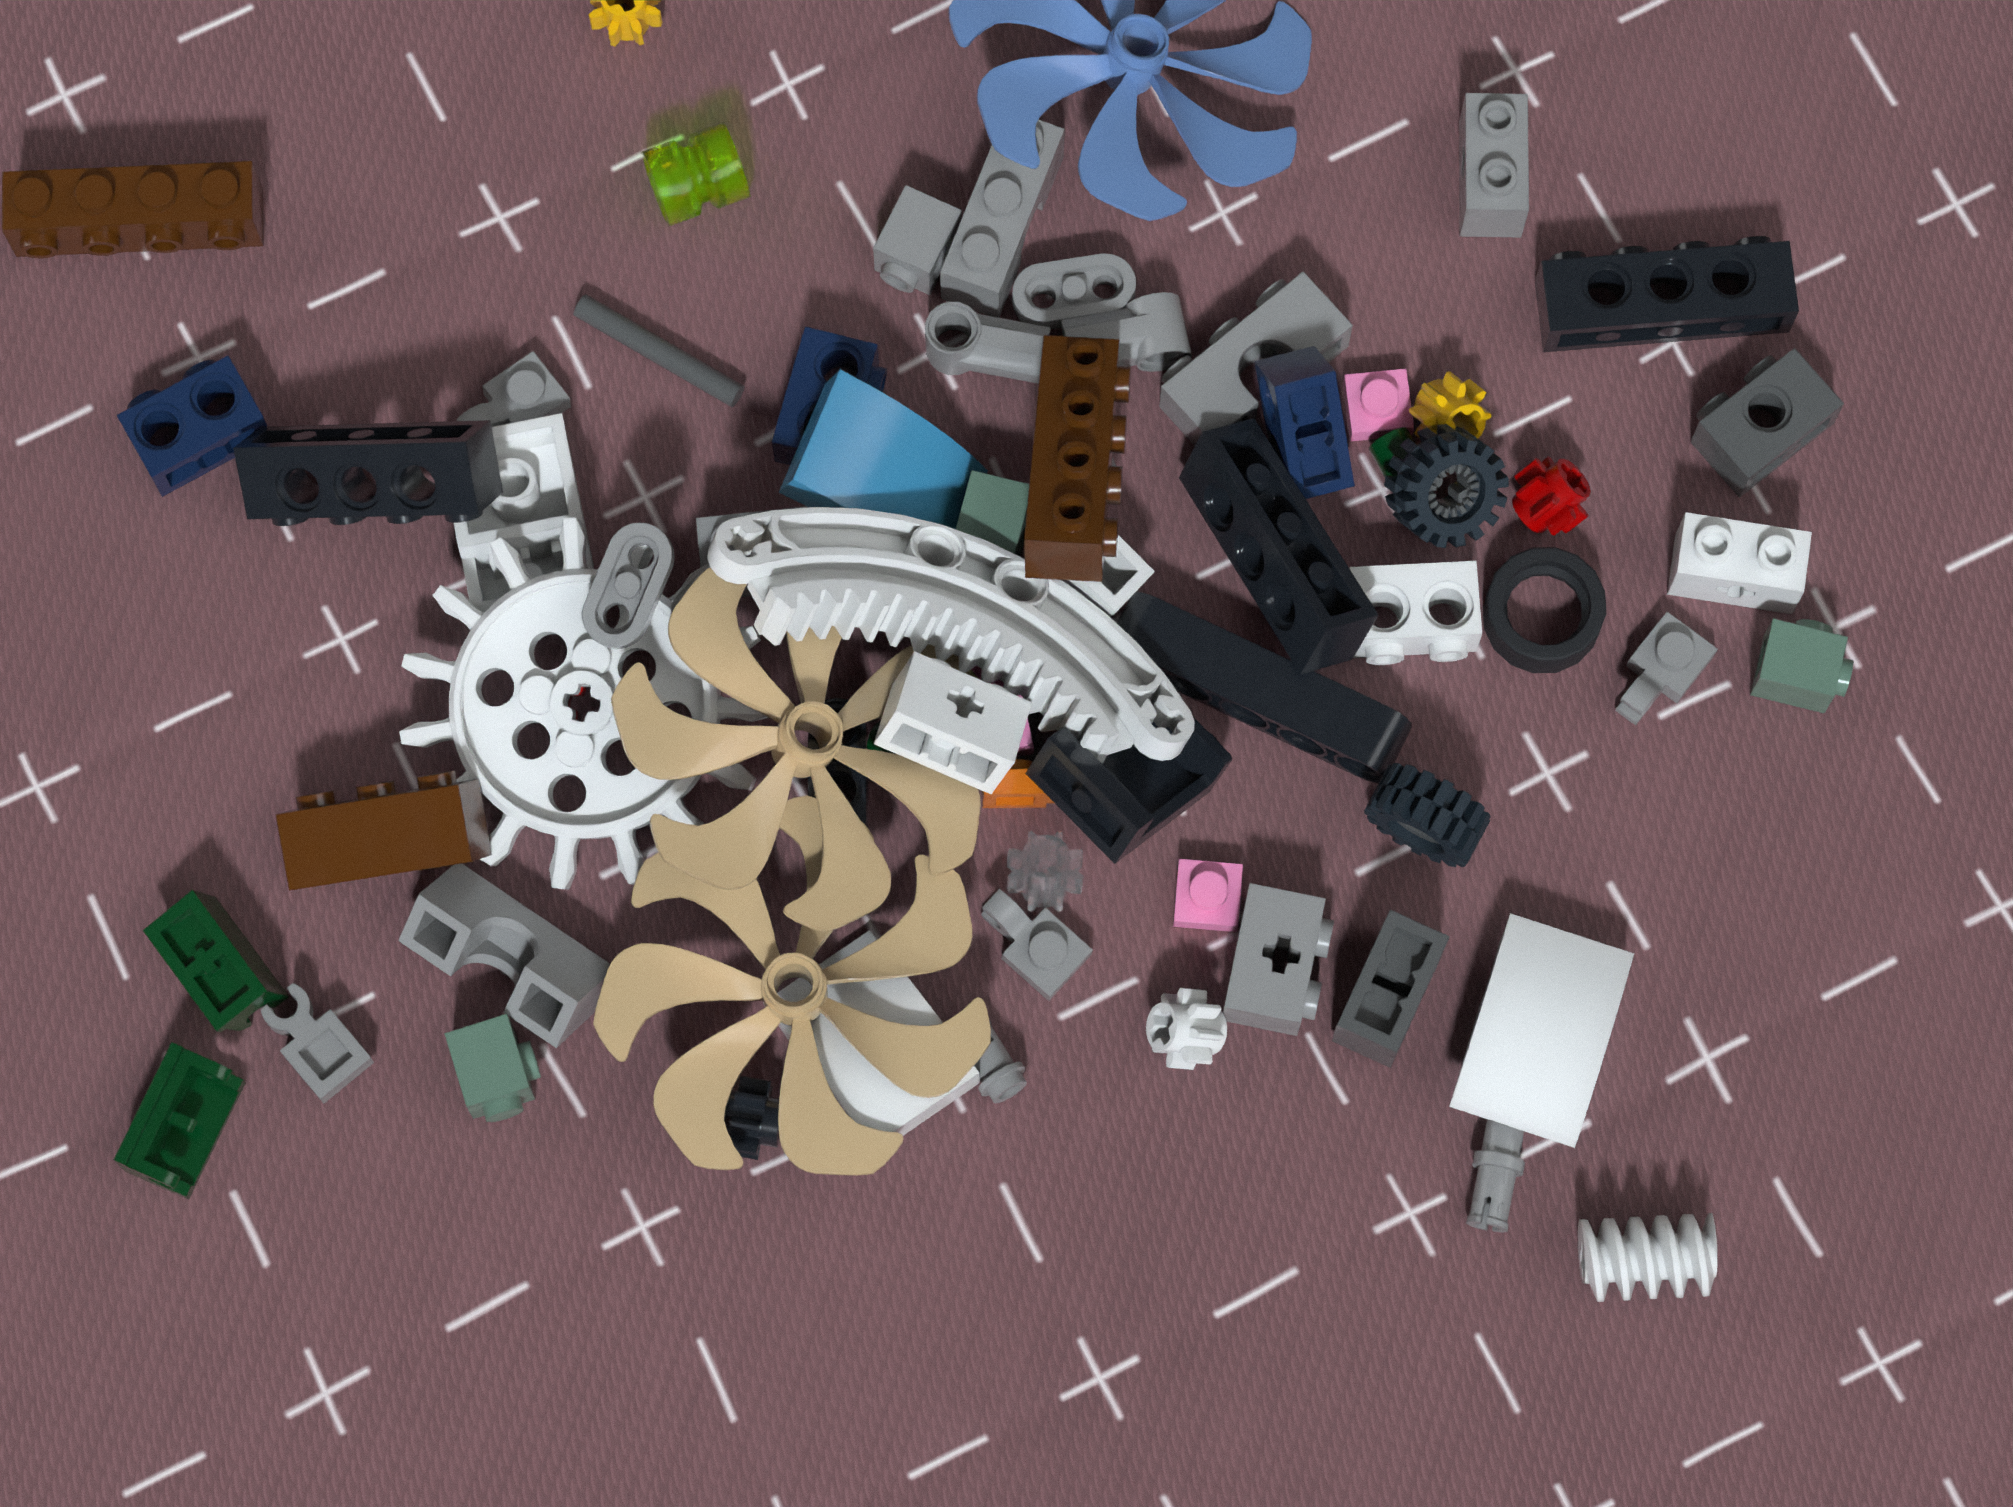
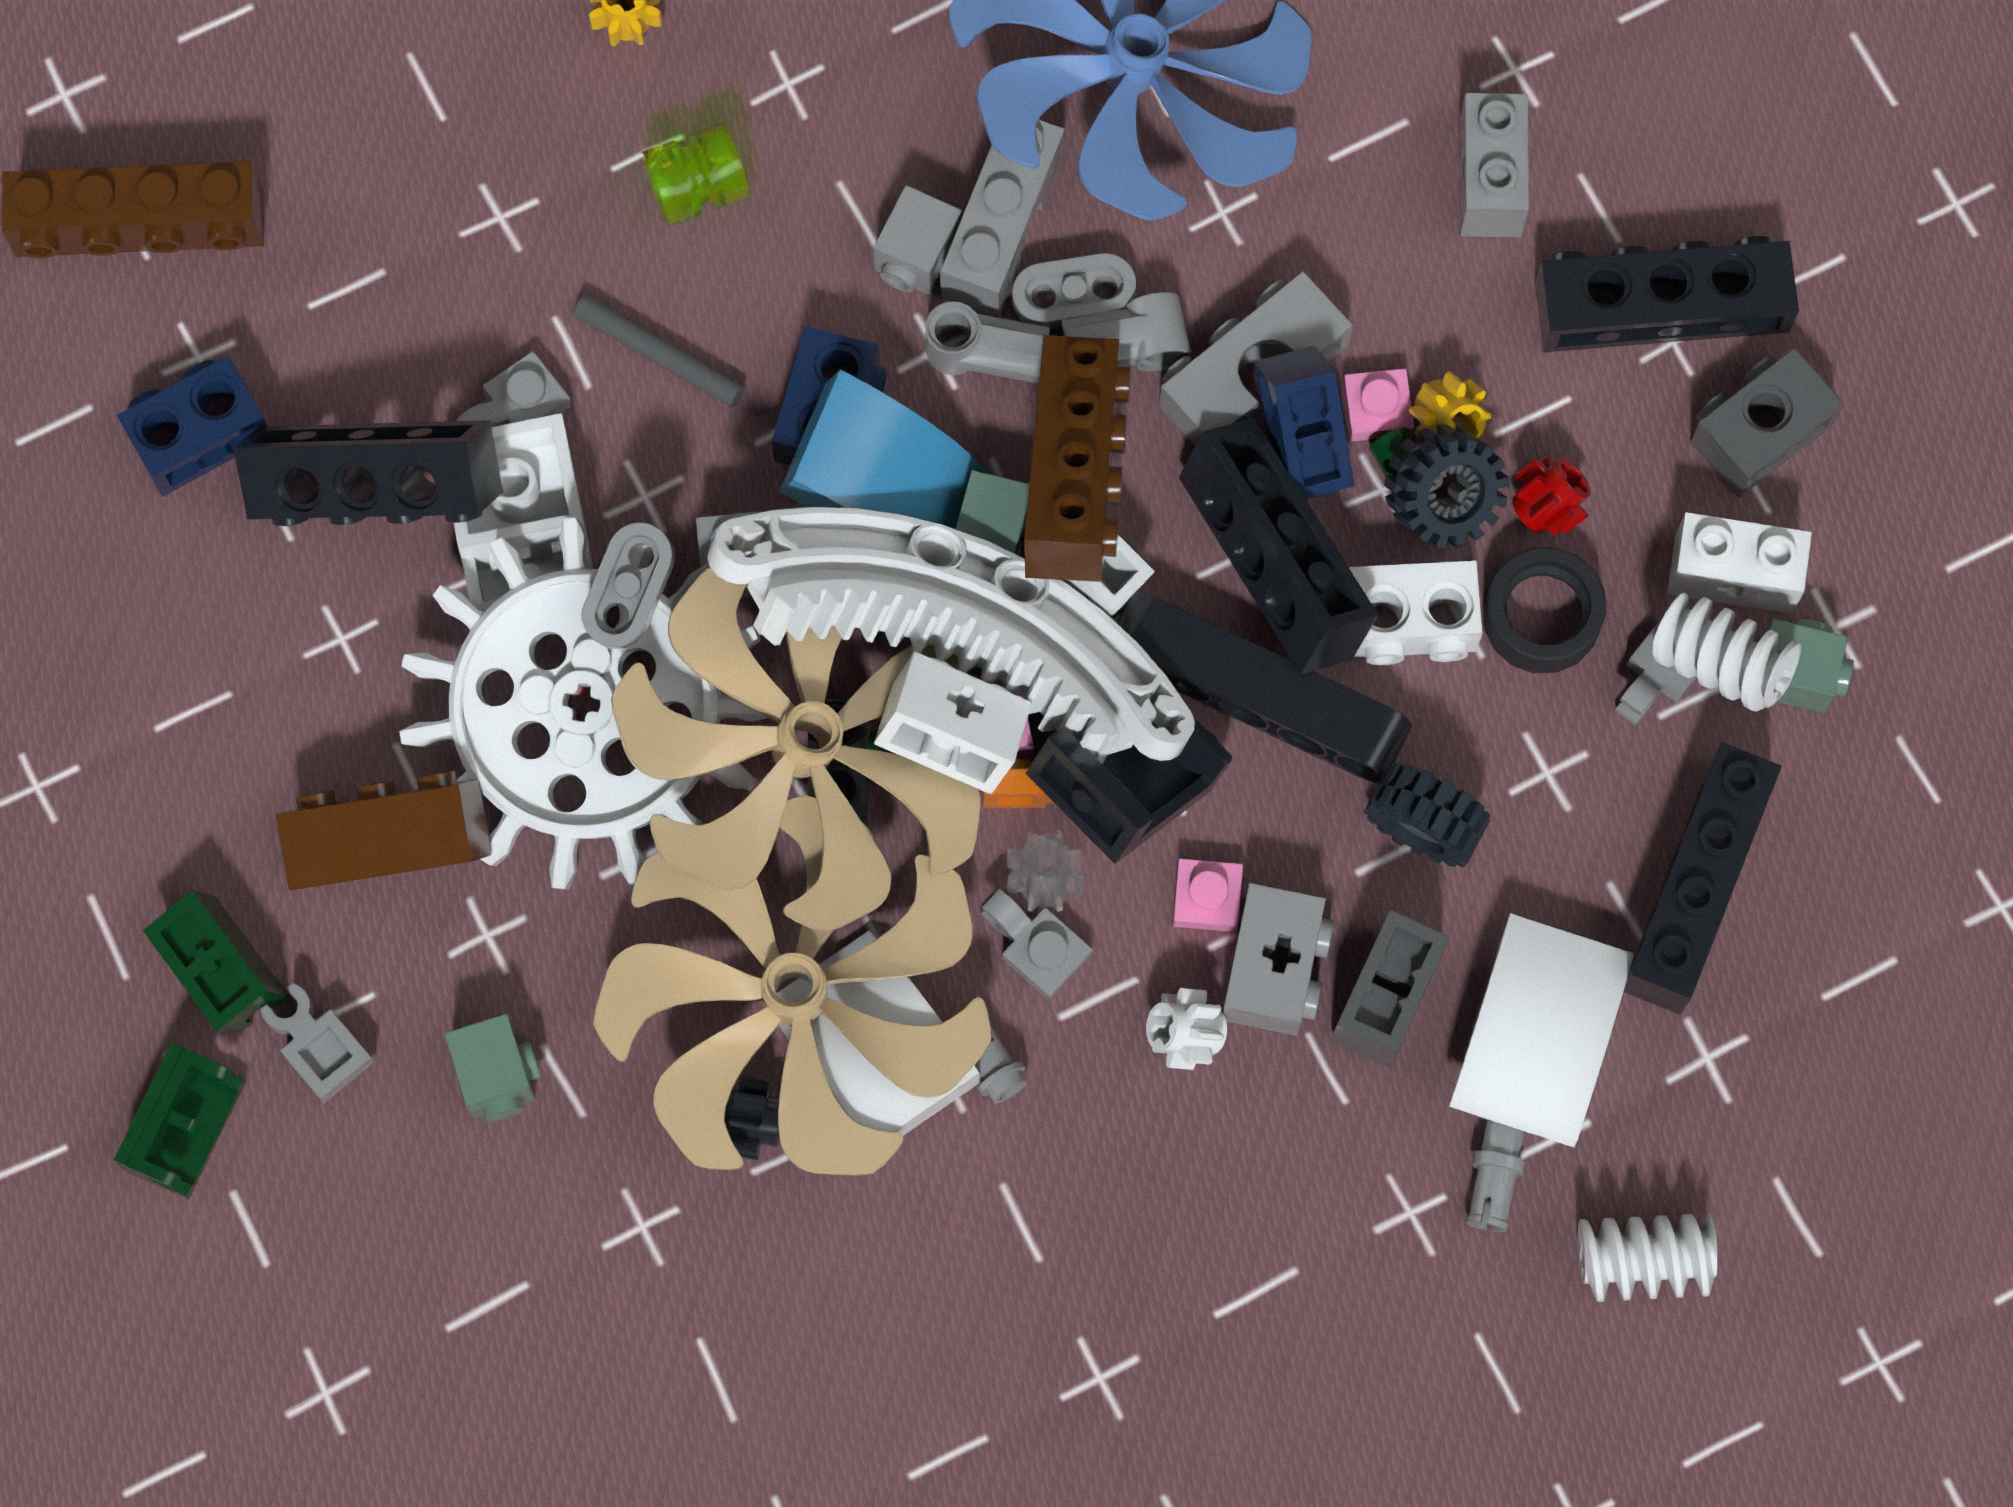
light grey arch [398,863,610,1048] -> none
none -> black brick [1623,742,1782,1015]
none -> white piece [1653,593,1801,712]

